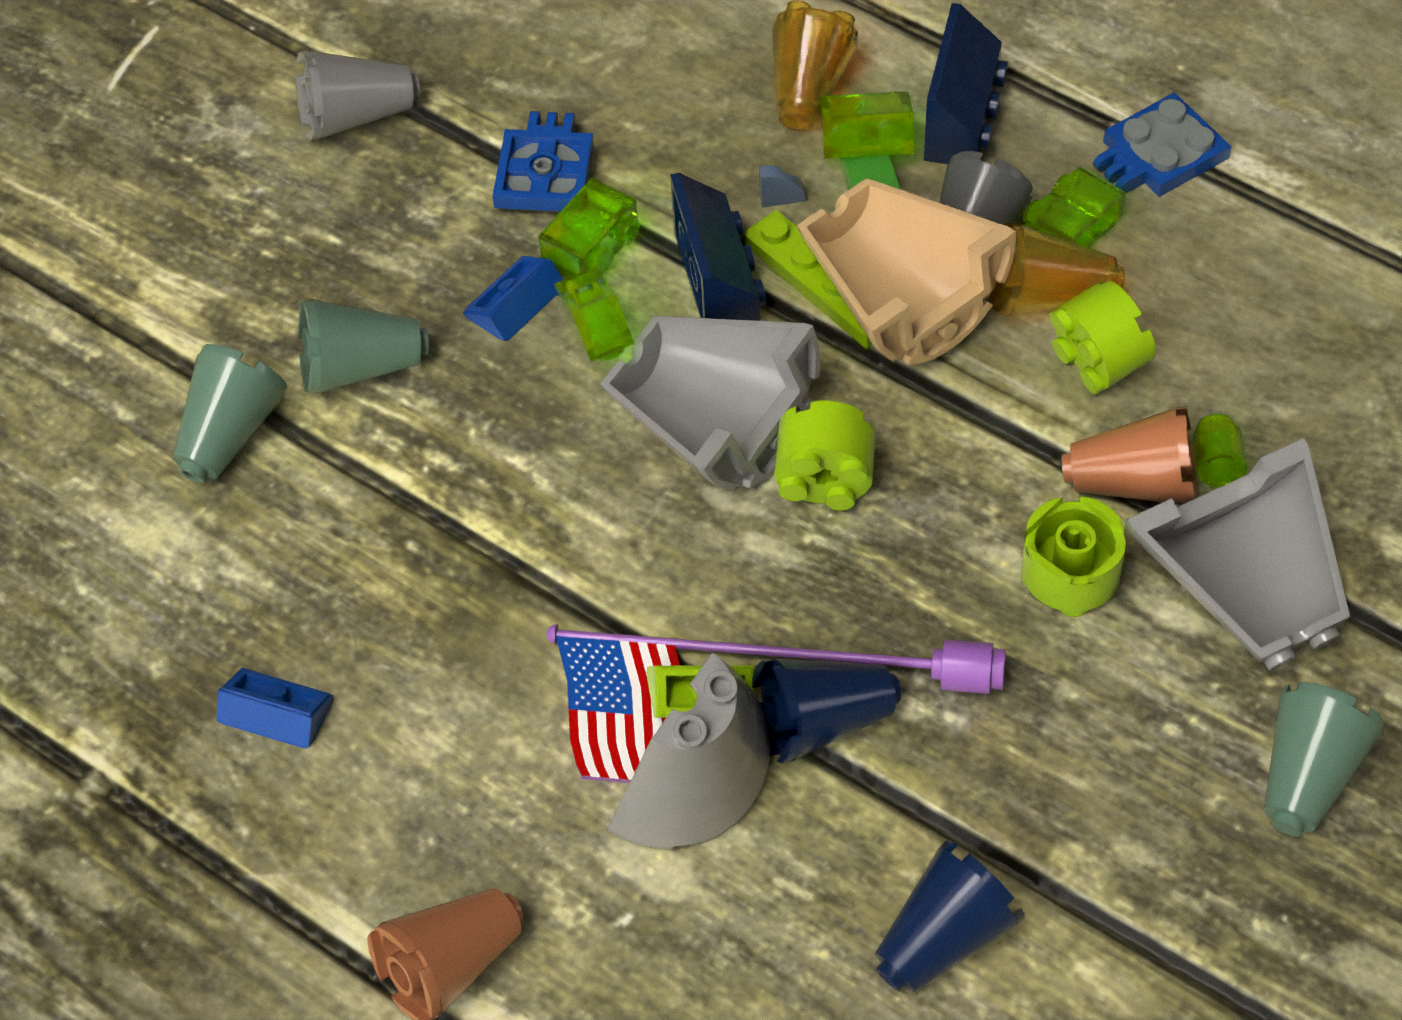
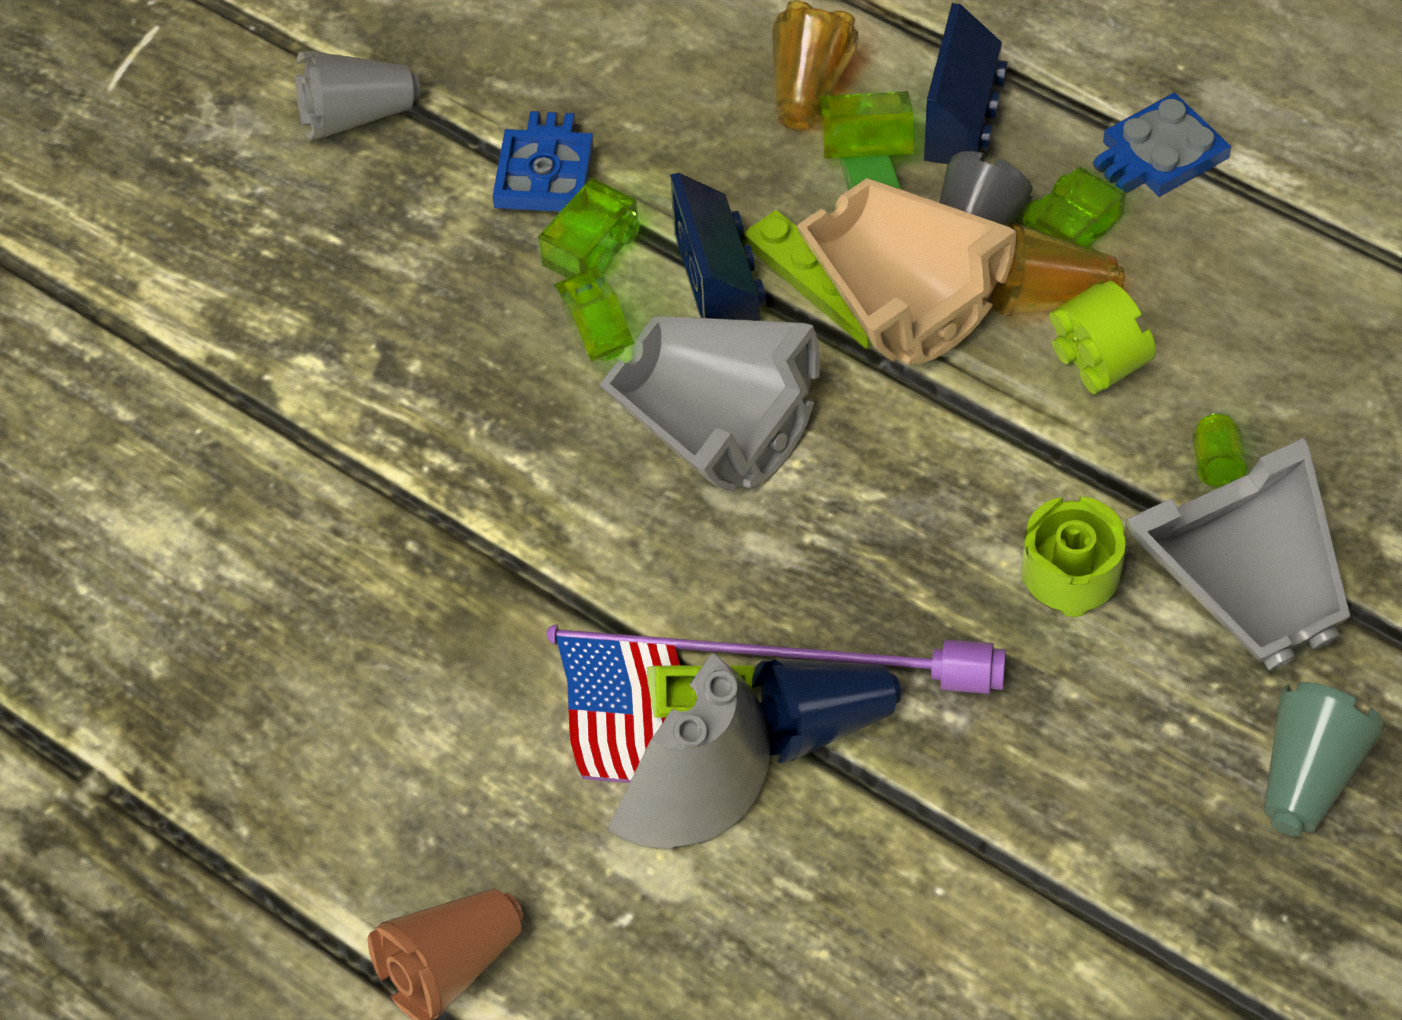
sand green cone [173,344,287,483] -> none
blue slope [216,668,333,748] -> none
sand green cone [298,299,429,394] -> none
blue slope [463,255,565,341] -> none
sand blue tile [759,165,806,208] -> none
lime brick [774,400,876,511] -> none
dark blue cone [875,840,1025,992] -> none
nougat cone [1062,406,1197,505] -> none

